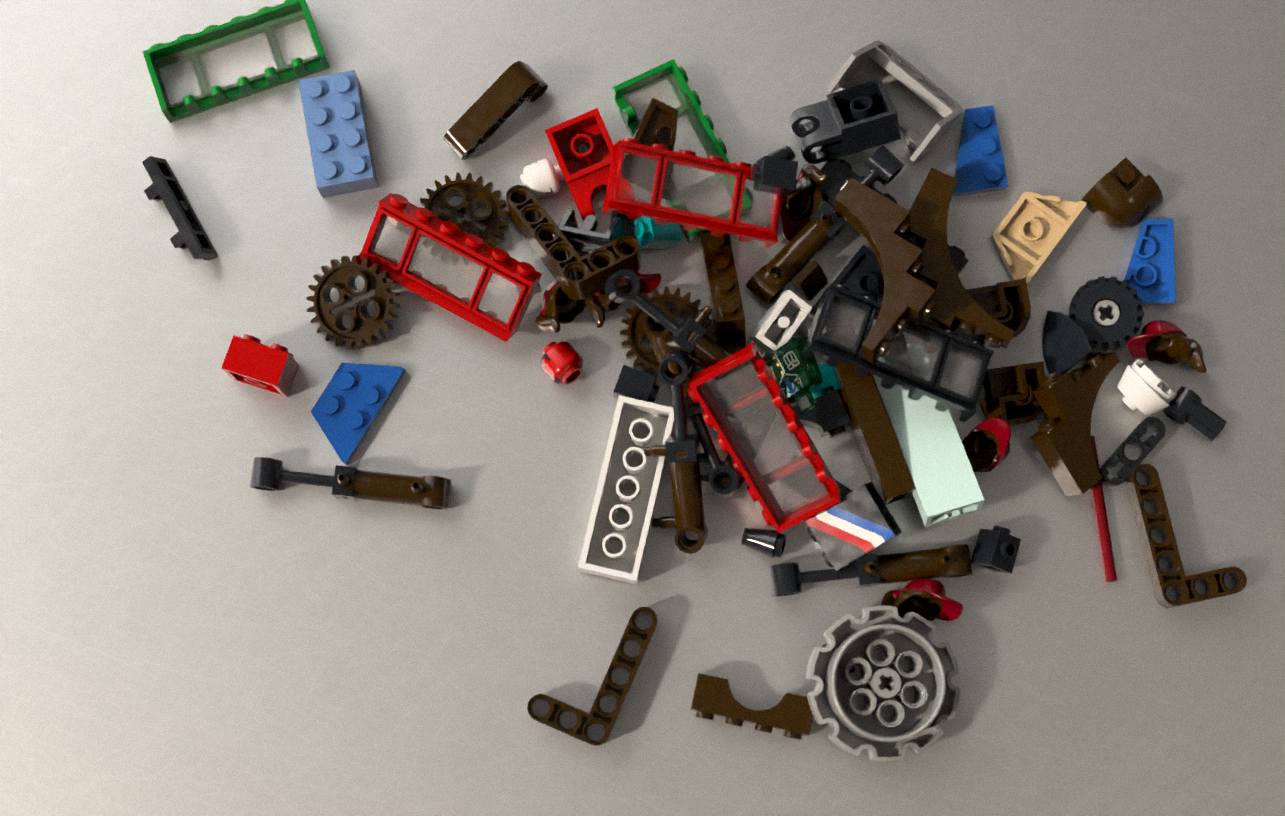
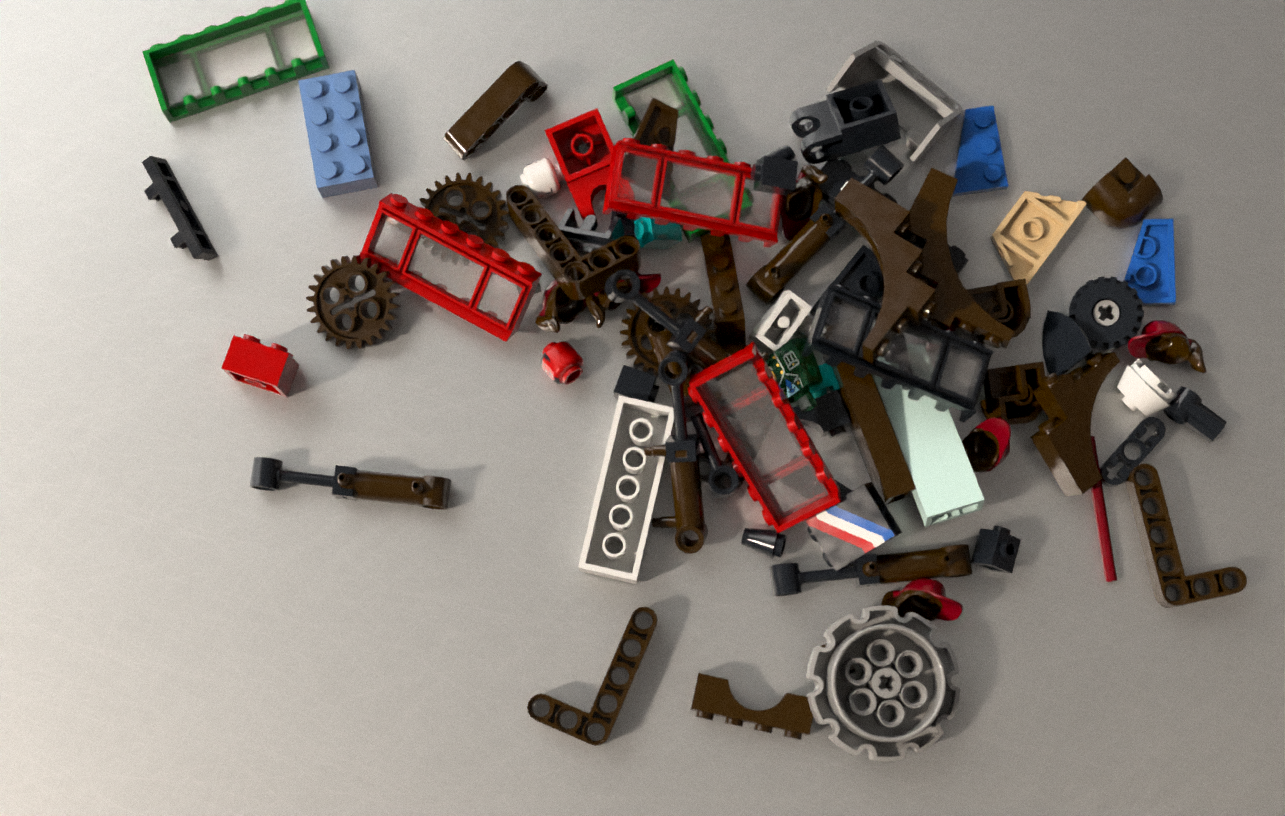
blue wing [311,363,406,465] -> none
dark brown slope [794,261,828,301] -> none

